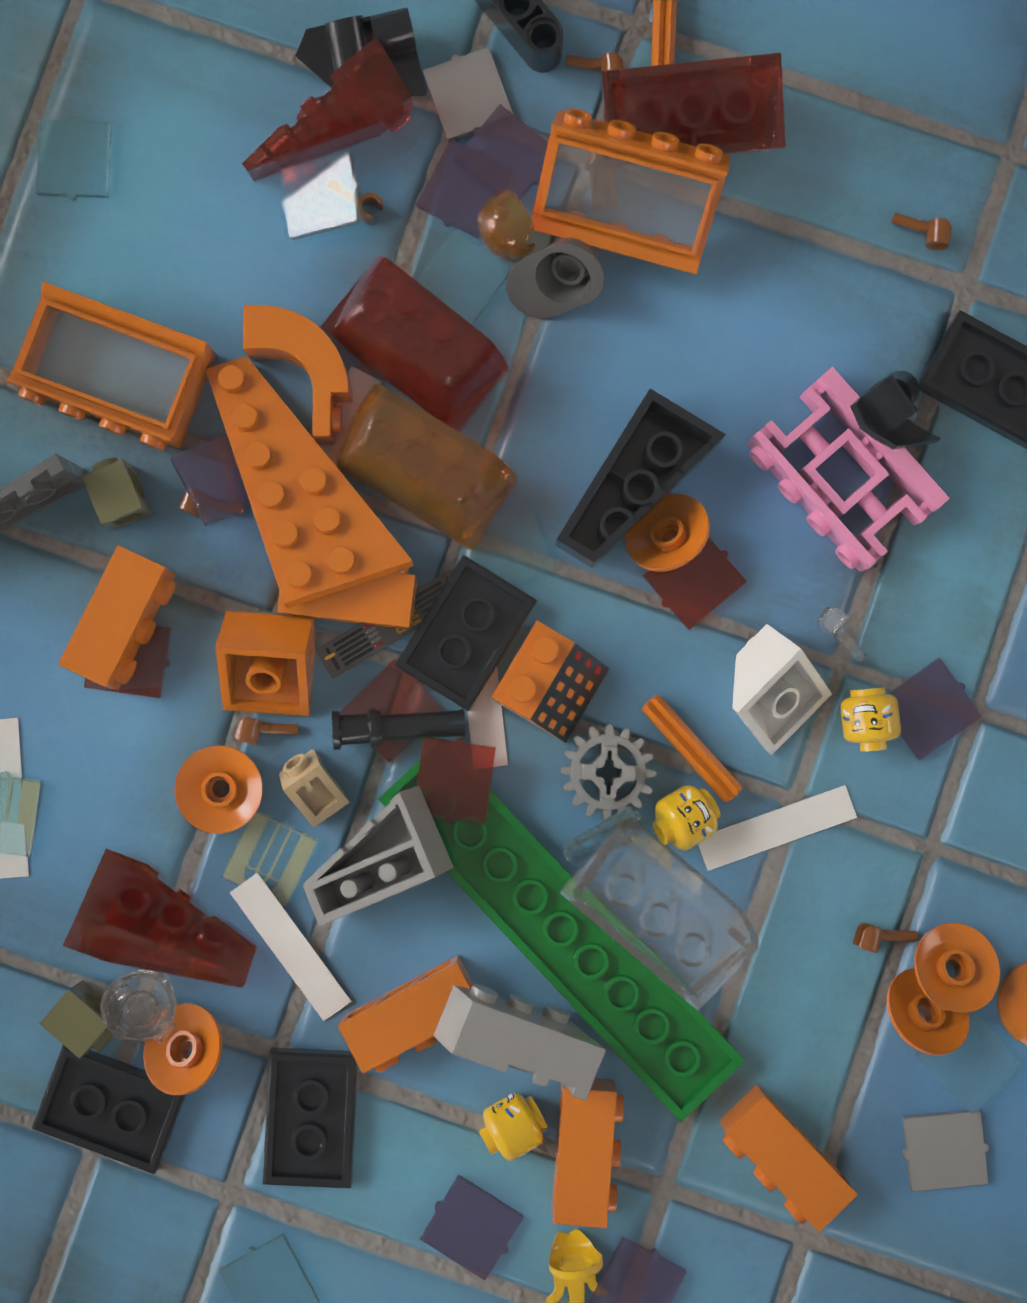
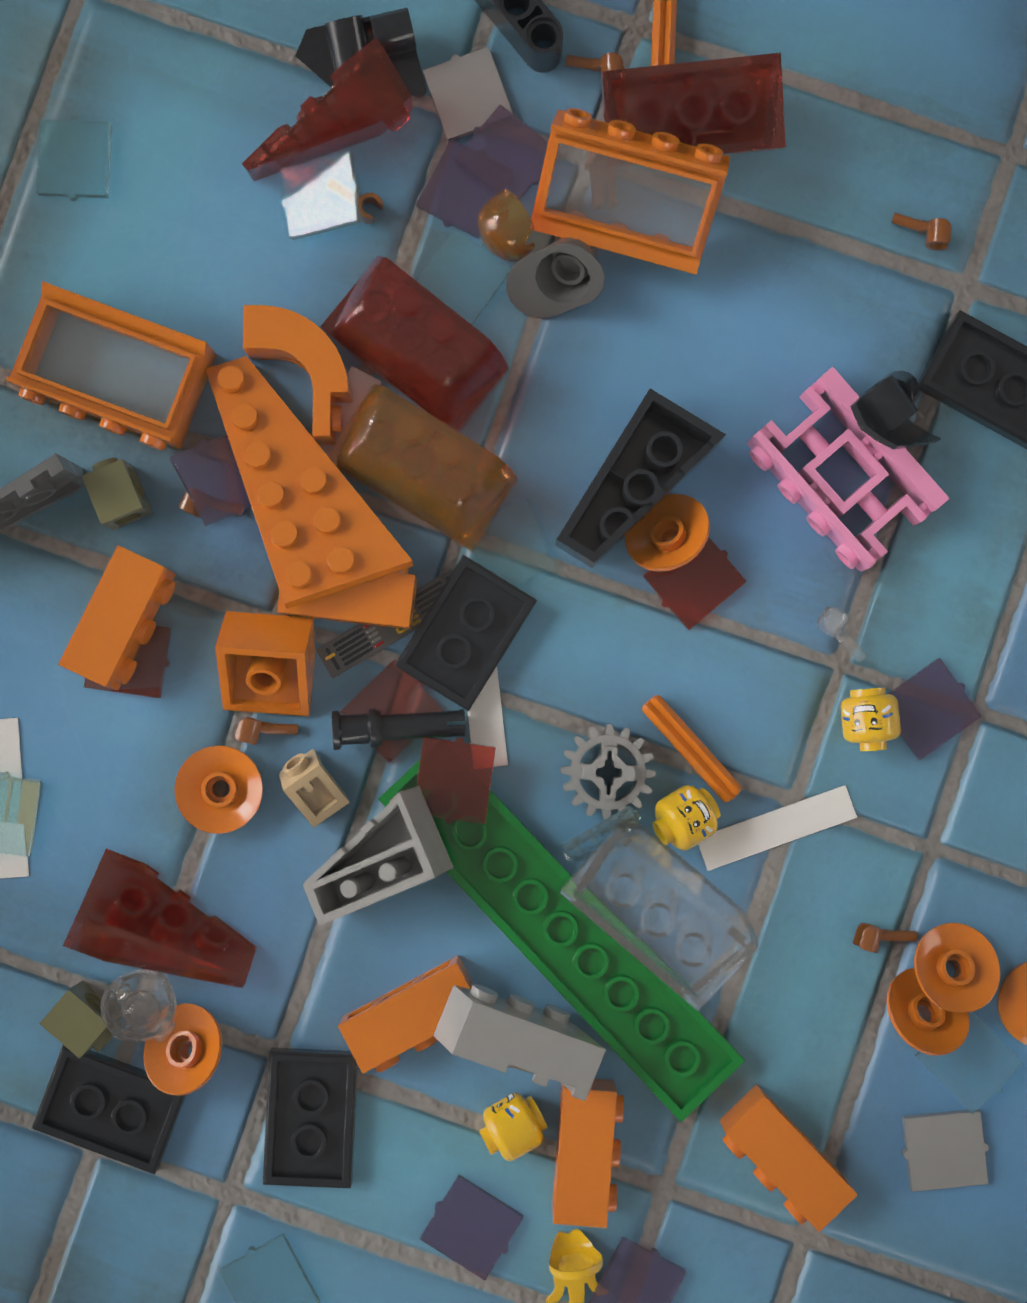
clear light blue piece [220,810,319,909] -> none
white sticker [230,873,352,1021] -> none
orange slope [491,621,610,743] -> none
white slope [732,624,832,755] -> none

